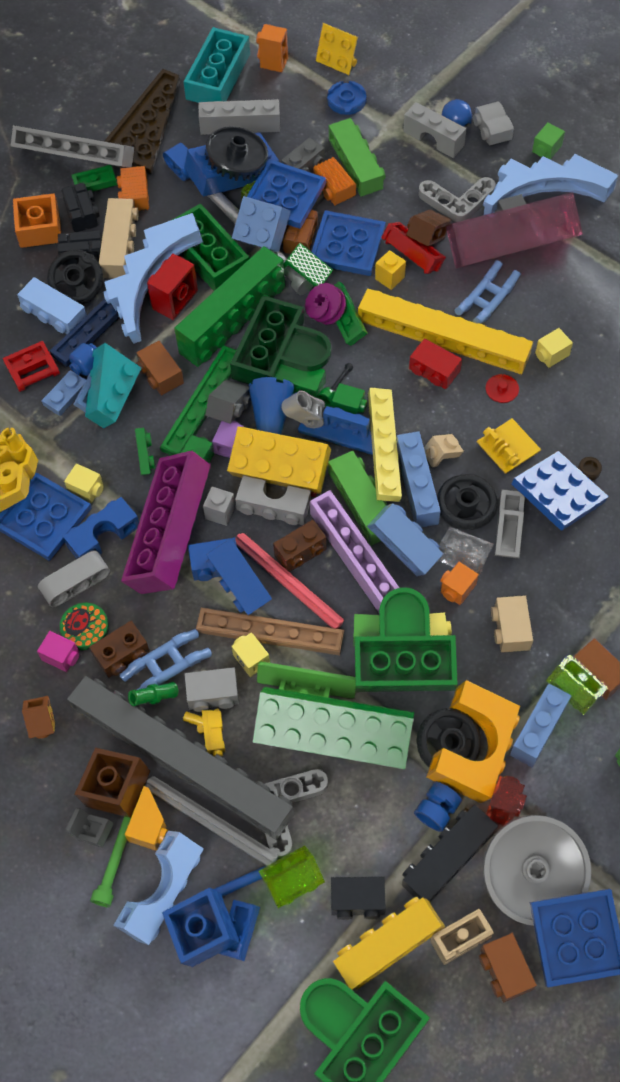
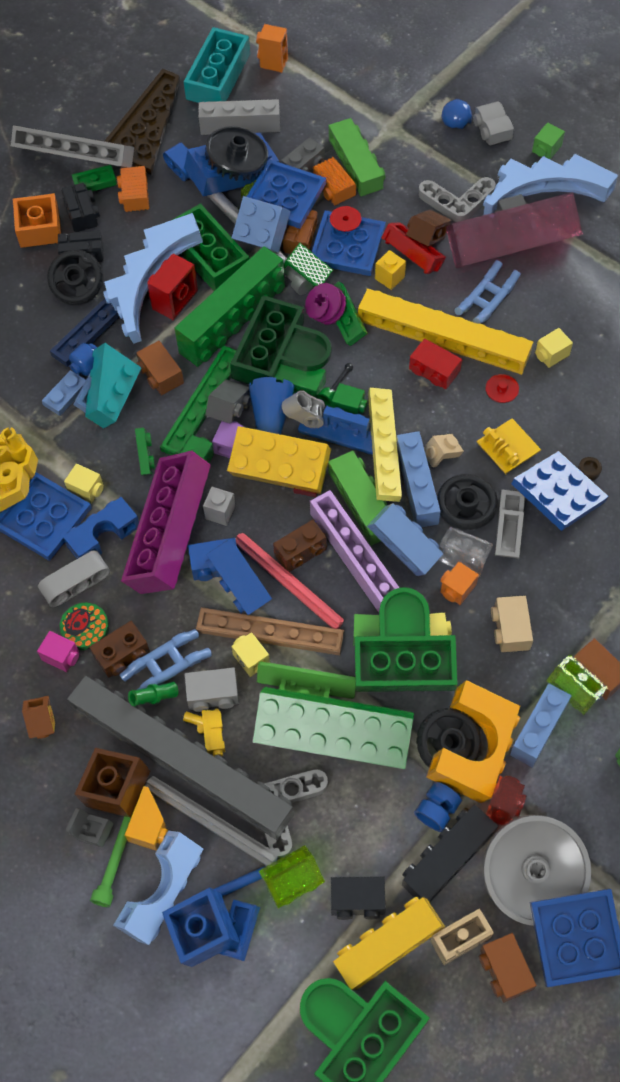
red plate [2,341,60,392] -> none
light blue brick [17,277,87,334] -> none
tan brick [99,198,139,279] -> none
light grey arch [235,475,311,525] -> none
yellow hinge [315,23,358,75] -> none
blue tile [327,81,366,115] -> none
light grey arch [403,102,466,158] -> none
none -> red piece [330,206,361,232]

